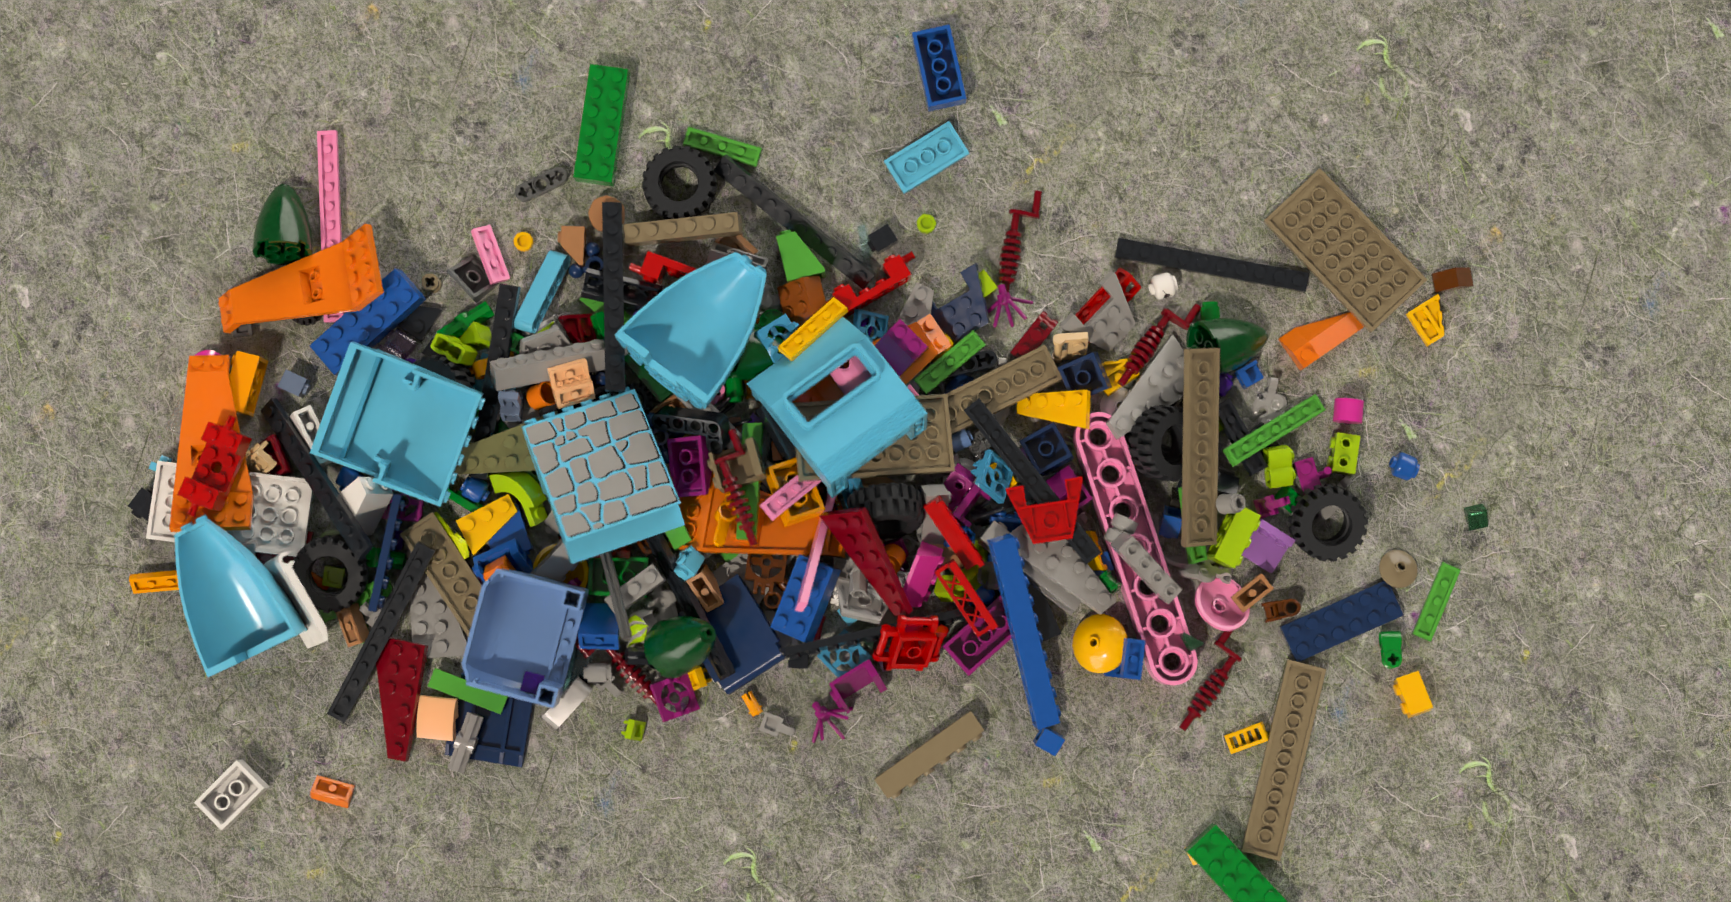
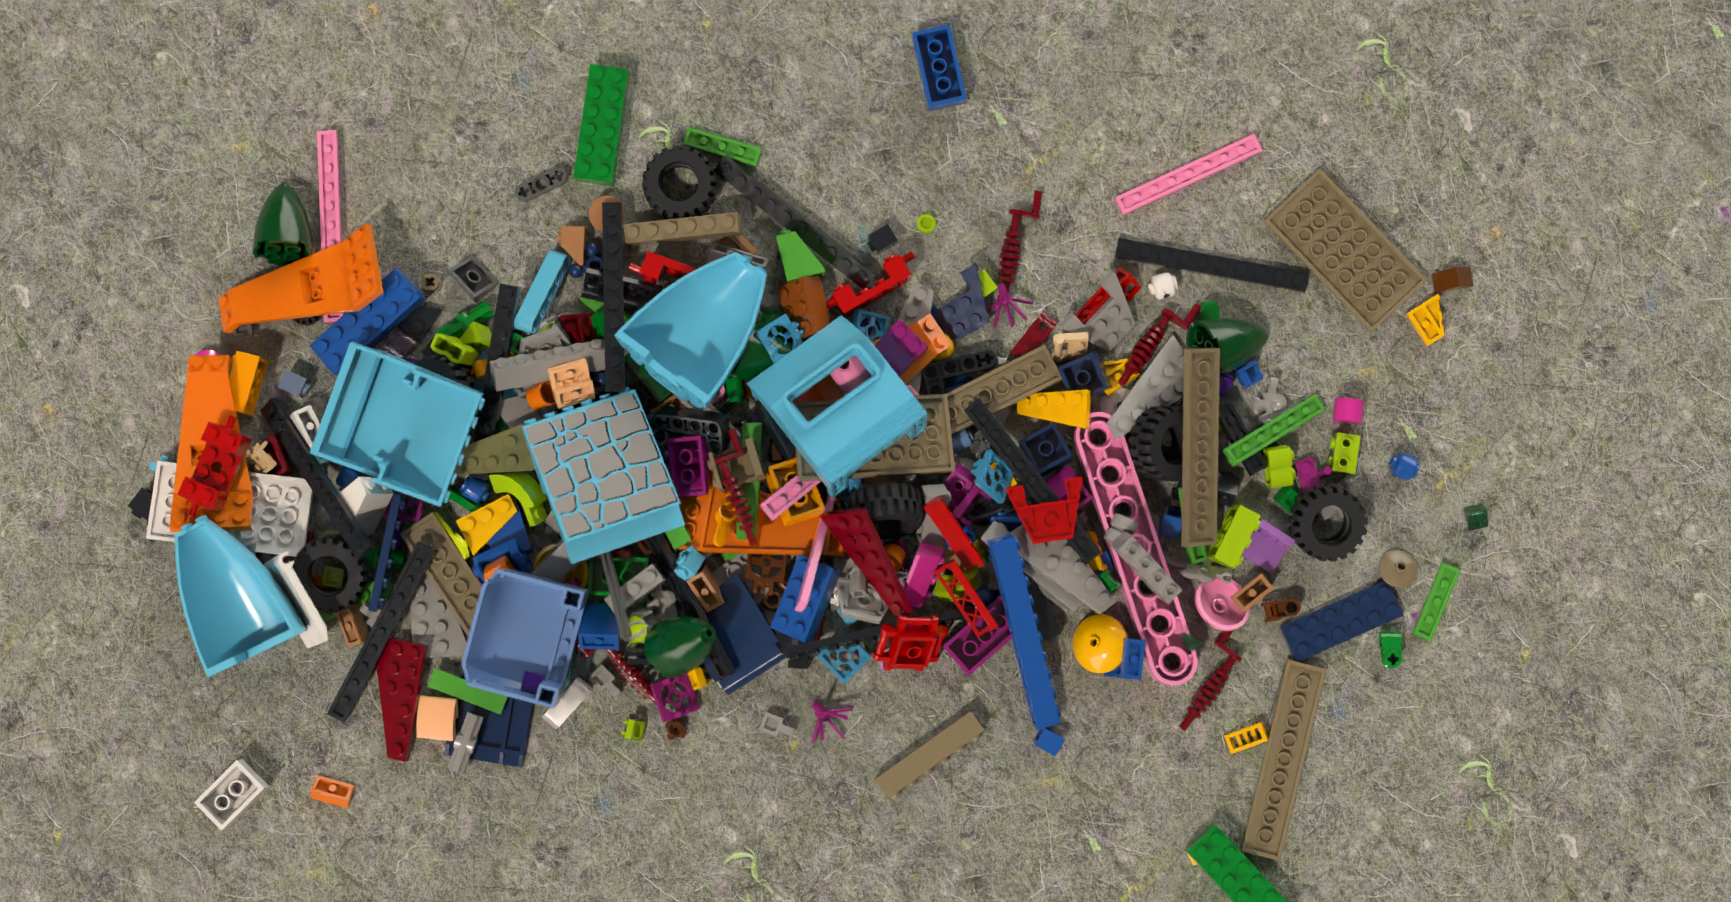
light orange plate [129,570,179,594] -> none
bright pink plate [471,225,510,285] -> none
sand blue brick [498,390,524,423] -> none
yellow tile [514,232,534,252] -> none
light grey brick [584,662,612,683] -> none
light orange pin [741,691,763,717] -> none
yellow tile [778,297,848,361] -> none
magenta panel [829,659,887,714] -> none
medium azure plate [884,121,969,194] -> none
bright green tile [914,330,986,395] -> none
light grey brick [1216,493,1246,514] -> none
magenta plate [1253,495,1291,519] -> none
orange wedge [1278,312,1364,371] -> none
yellow brick [1393,671,1433,718] -> none
none -> reddish brown plate [665,719,687,740]
none -> bright pink tile [1115,134,1263,215]

